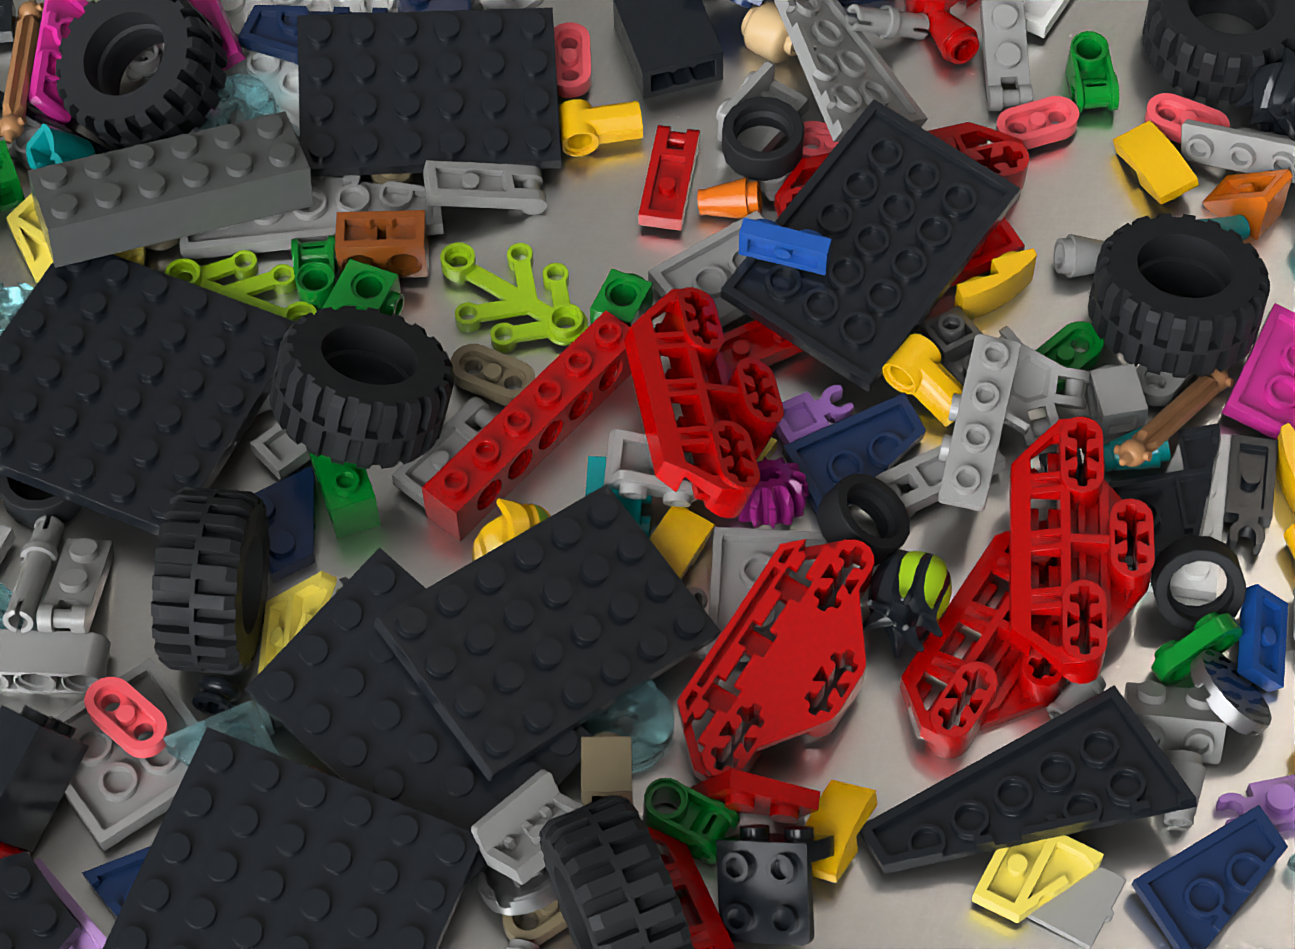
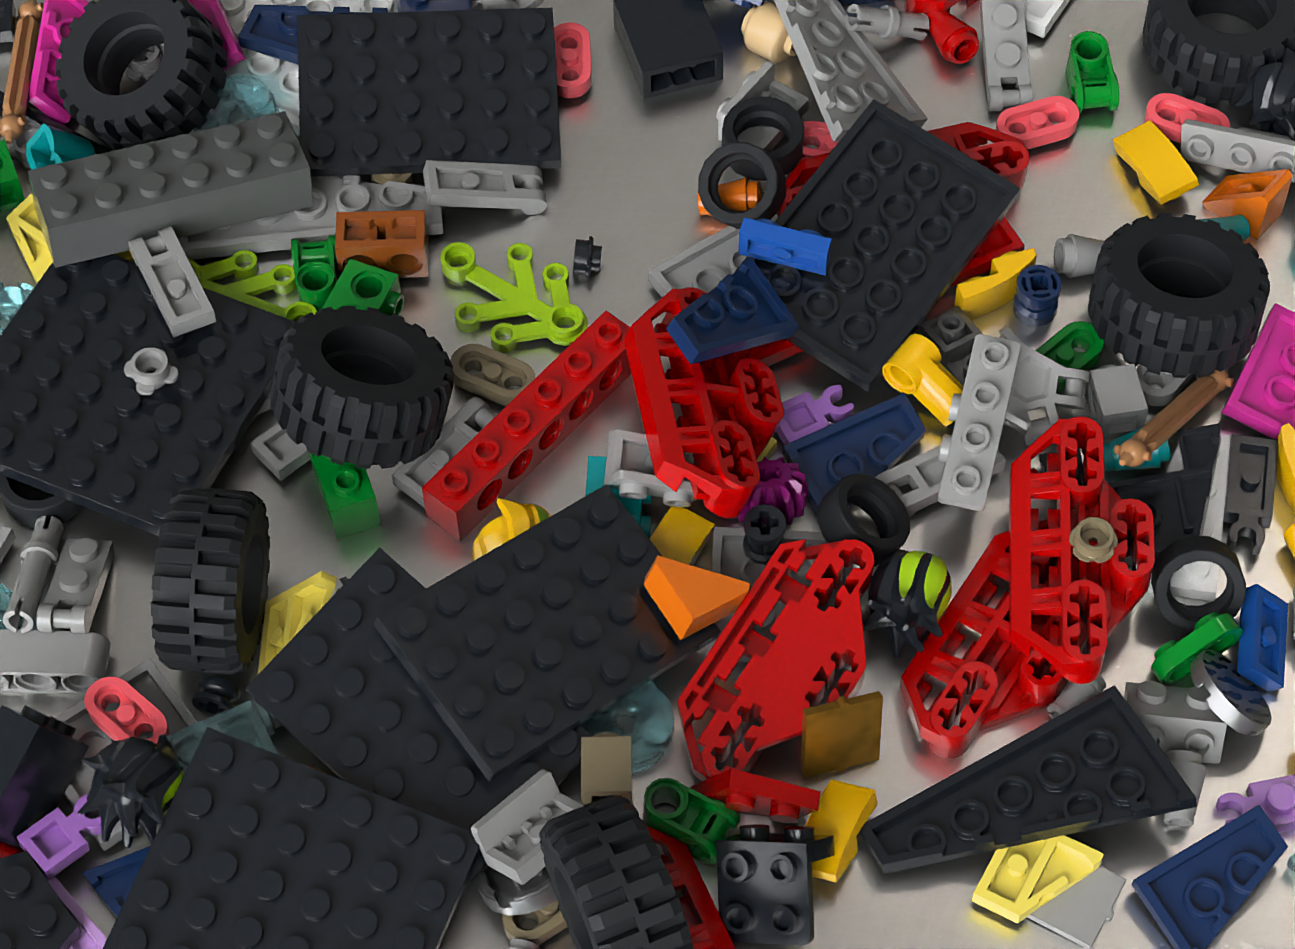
dark blue wing [254,466,316,583] -> none
yellow piece [558,99,643,157] -> none
green brick [590,269,653,327] -> none
red plate [638,125,701,231] -> none
none -> medium lavender plate [17,794,101,880]
none -> black hair [78,734,185,848]
none -> light grey plate [124,348,179,395]
none -> light grey plate [128,226,216,338]
none -> black plate [573,236,602,280]
none -> orange slope [644,555,750,640]
none -> dark blue wing [666,257,800,364]
none -> black tyre [698,142,786,229]
none -> black bush [743,504,786,565]
none -> pearl gold piece [801,691,883,778]
none -> dark blue wheel [1013,265,1062,327]
none -> dark tan plate [1069,517,1118,563]

